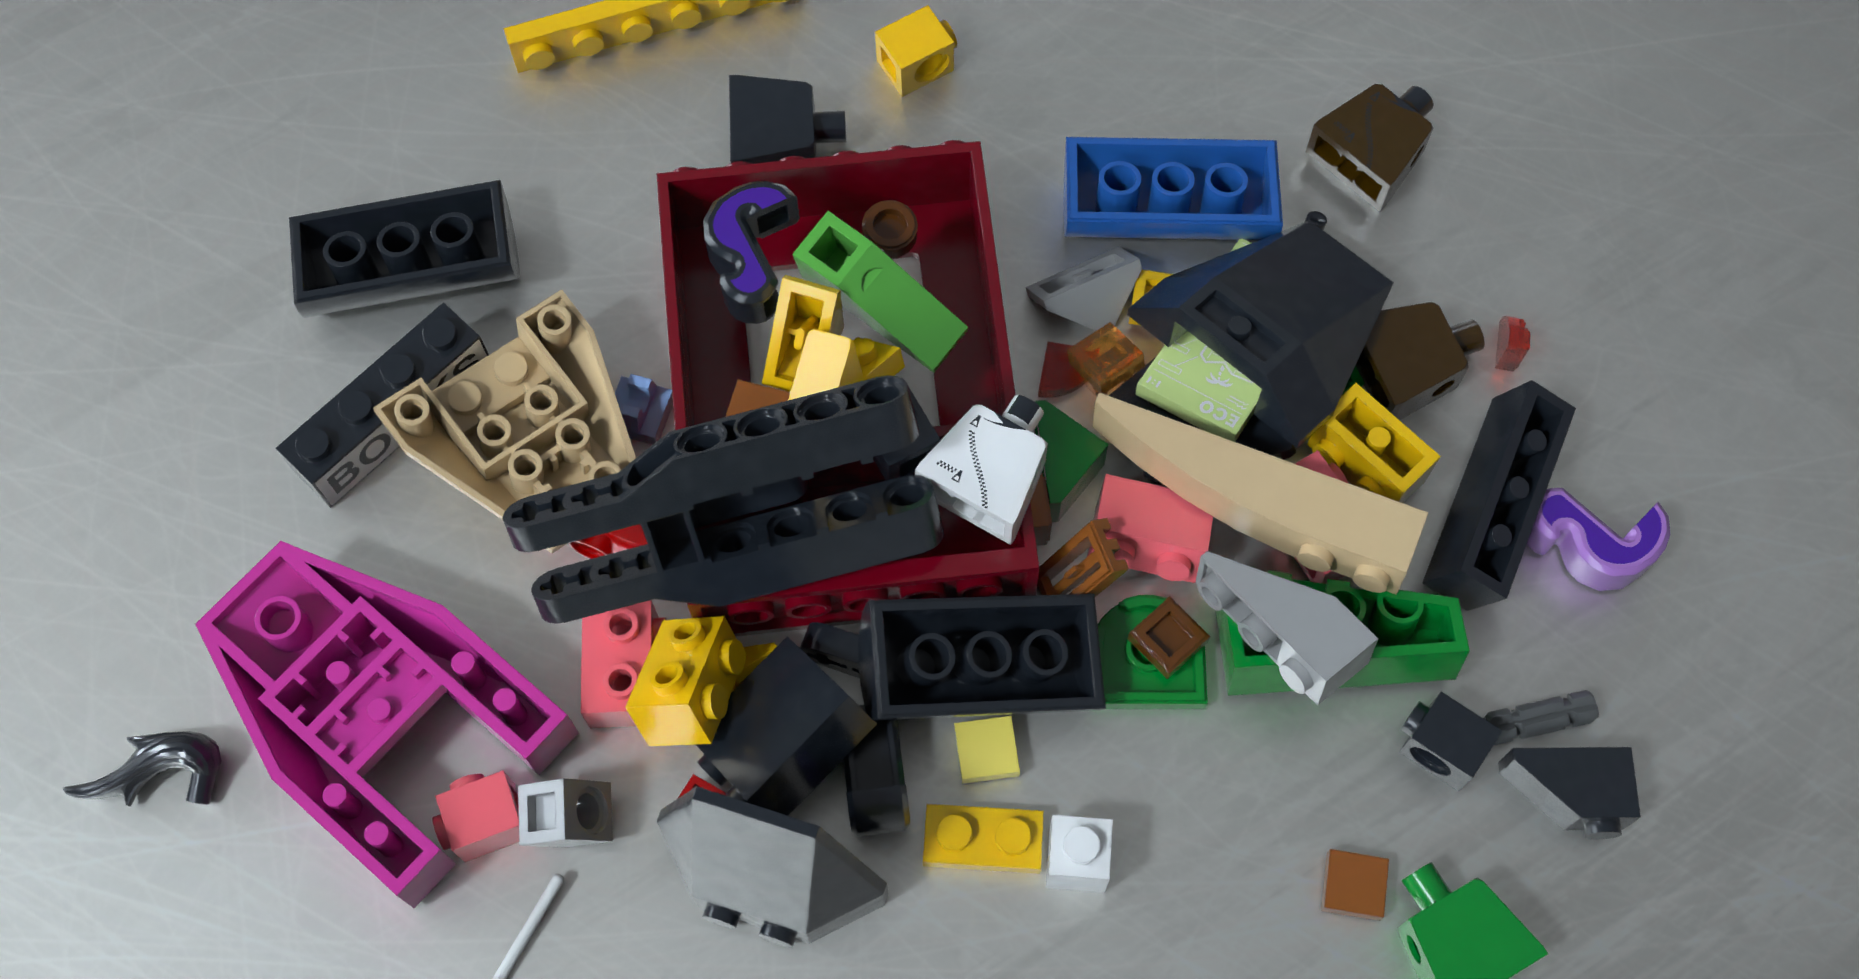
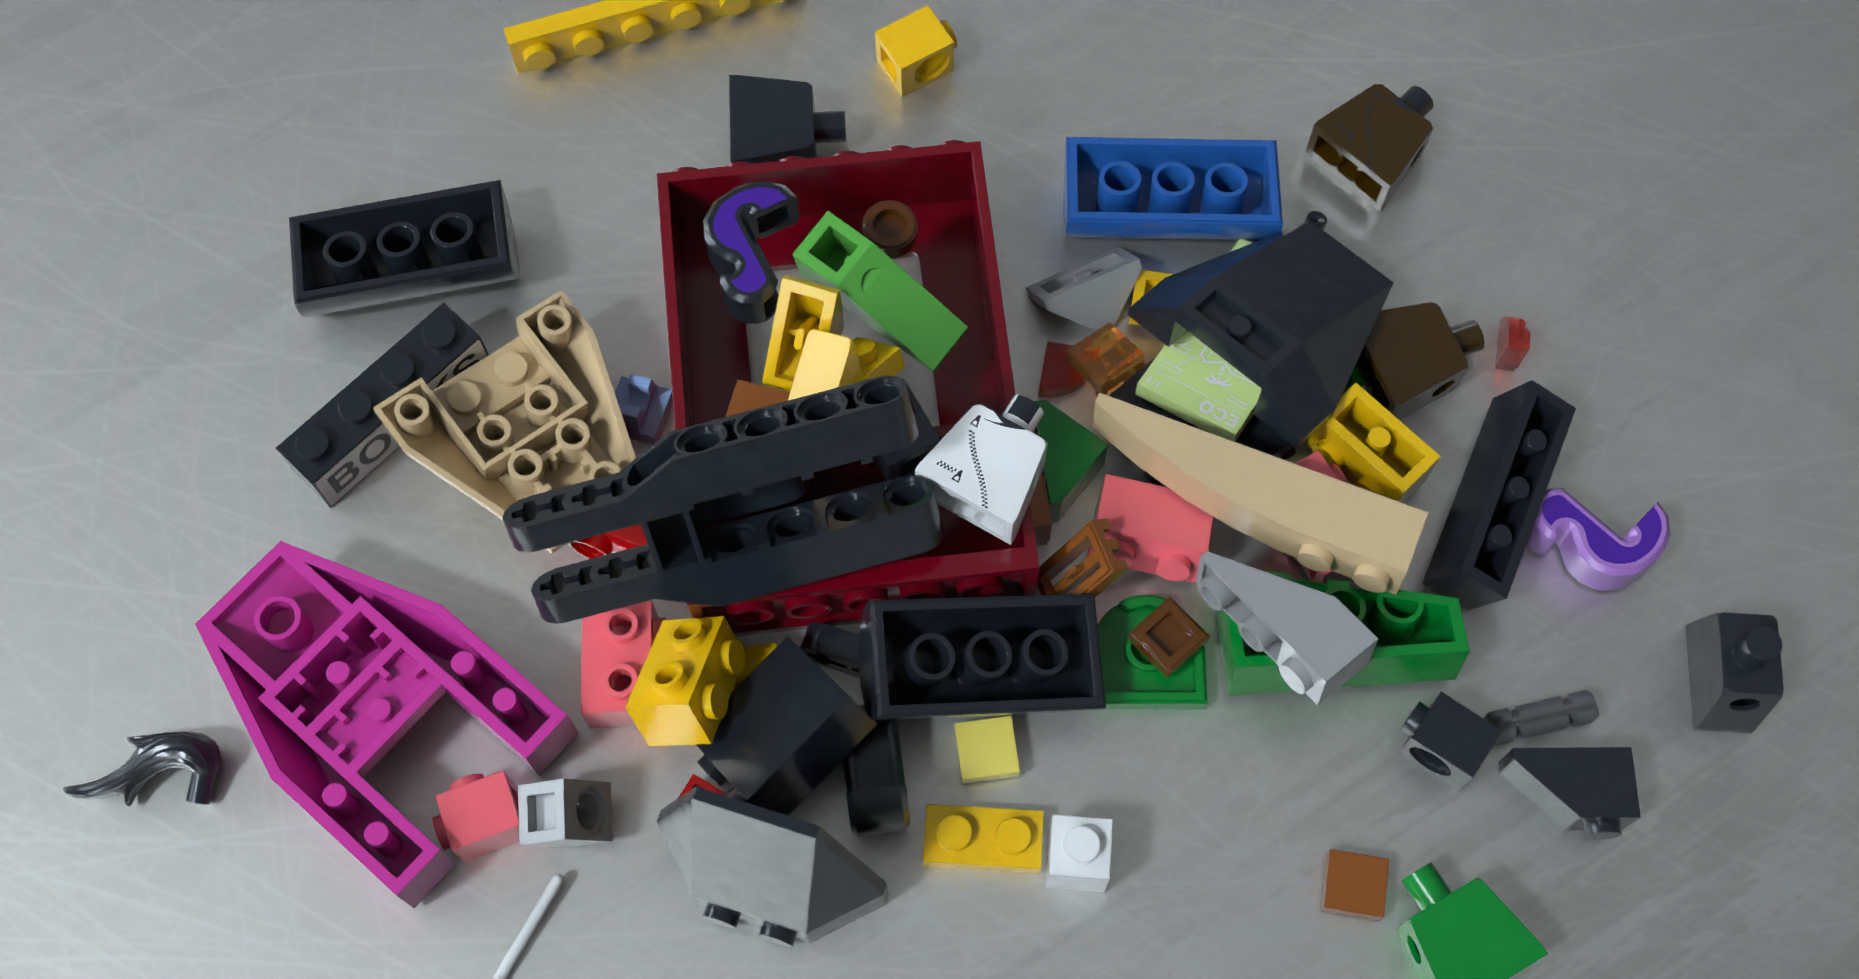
none -> black torso [1685,612,1784,734]

